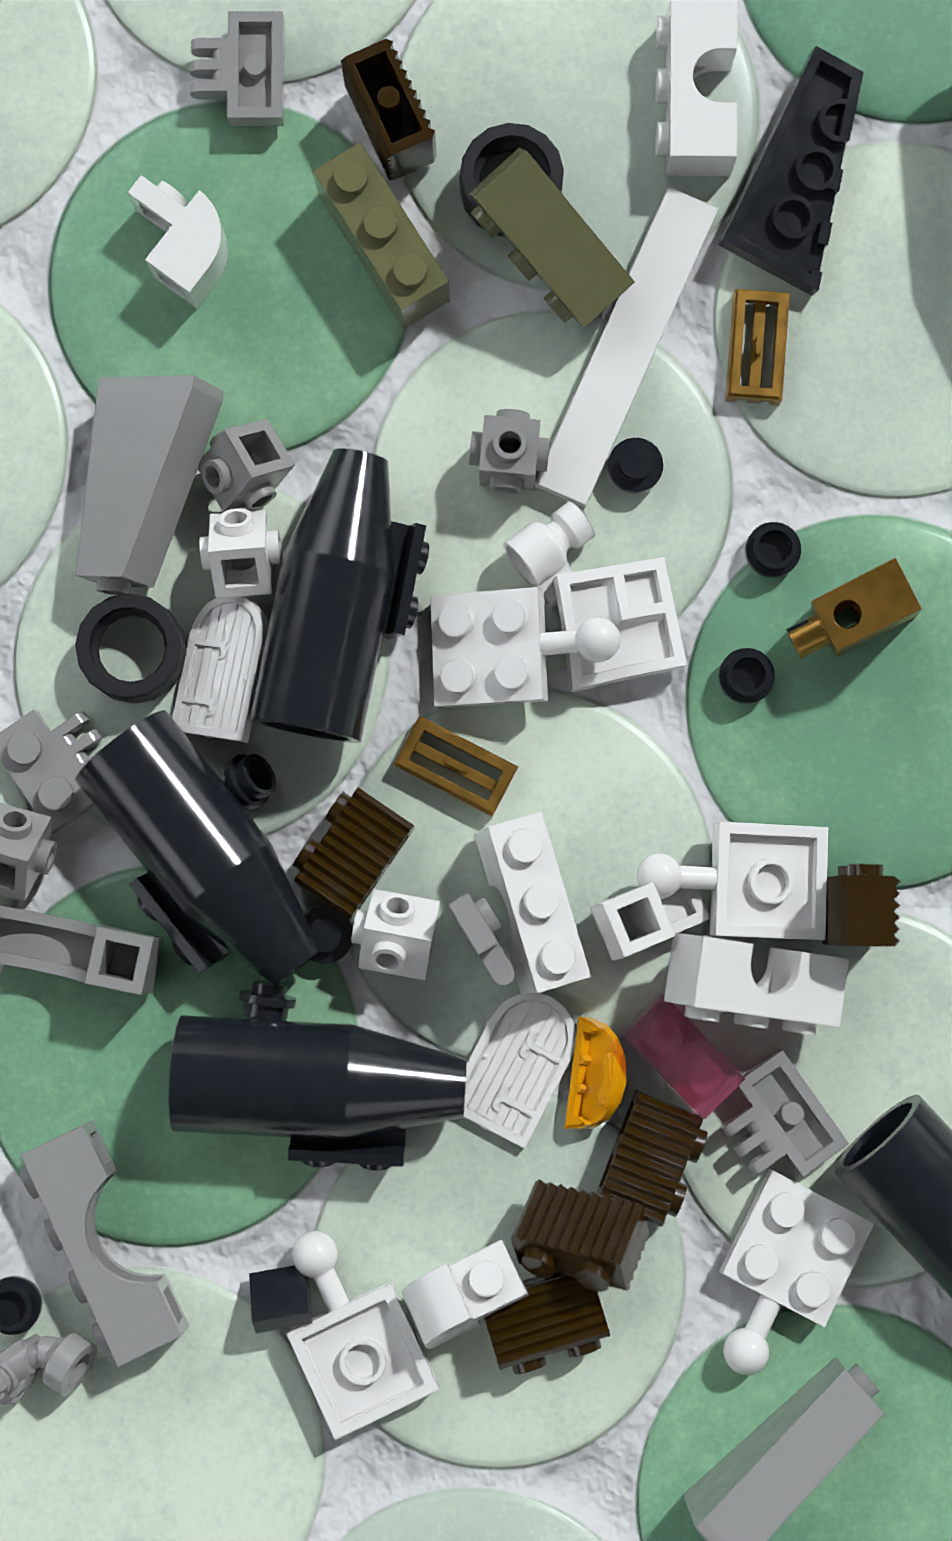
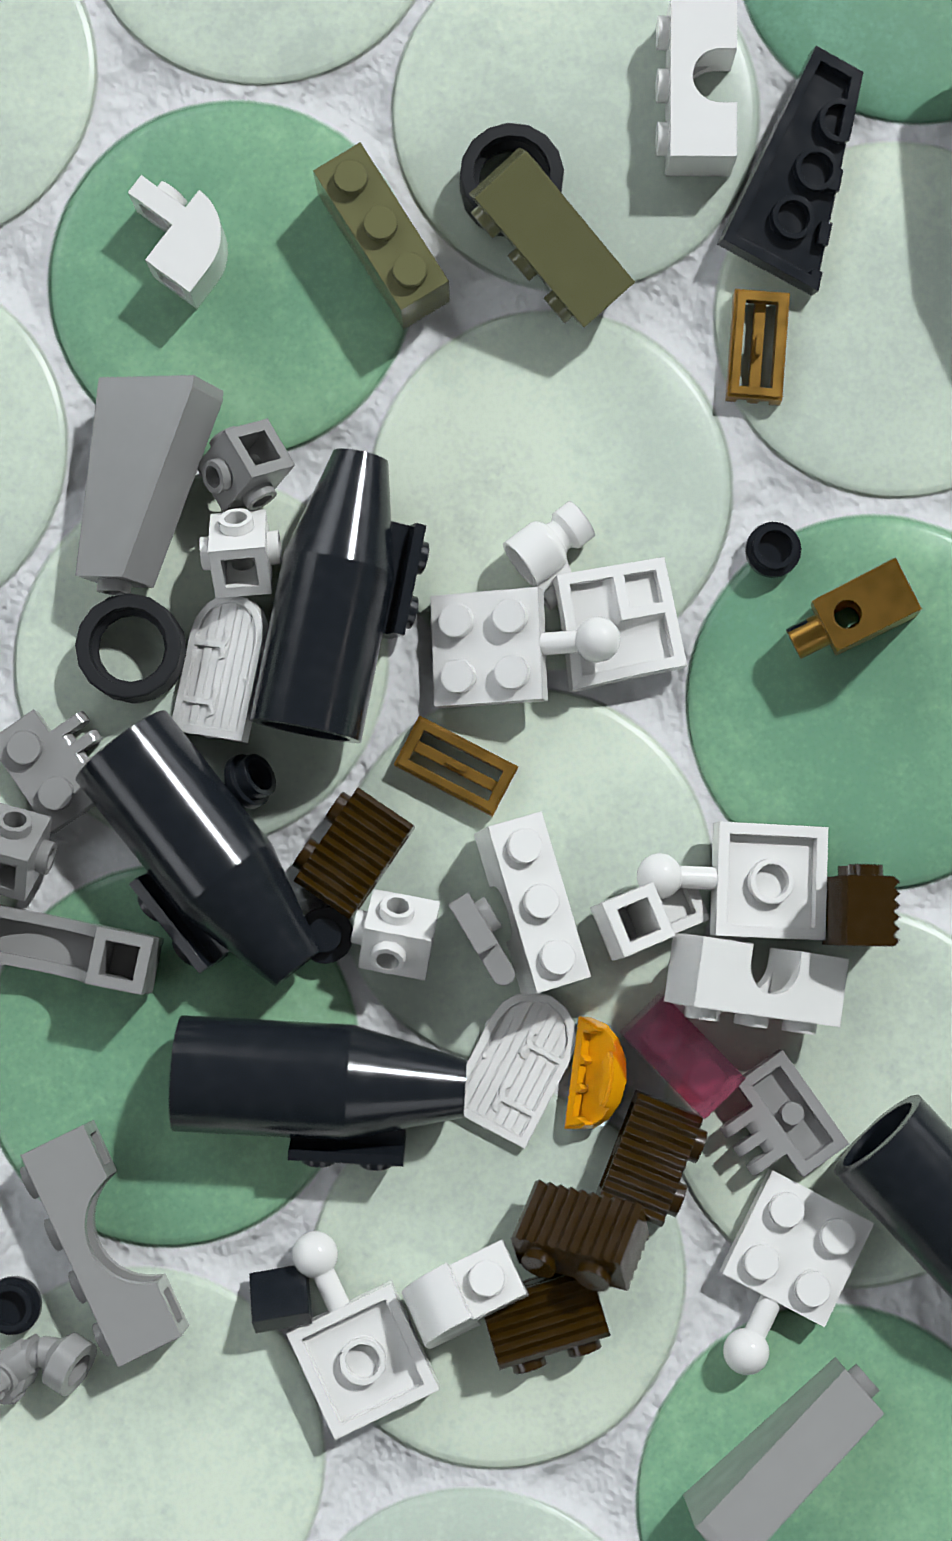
light grey hinge [190,11,285,126] -> none
black plate [239,980,296,1021] -> none
dark brown brick [340,38,436,180] -> none
light grey brick [469,409,550,494] -> none
white tile [535,187,719,509] -> none
black plate [608,437,663,494] -> none
black plate [718,648,775,704] -> none

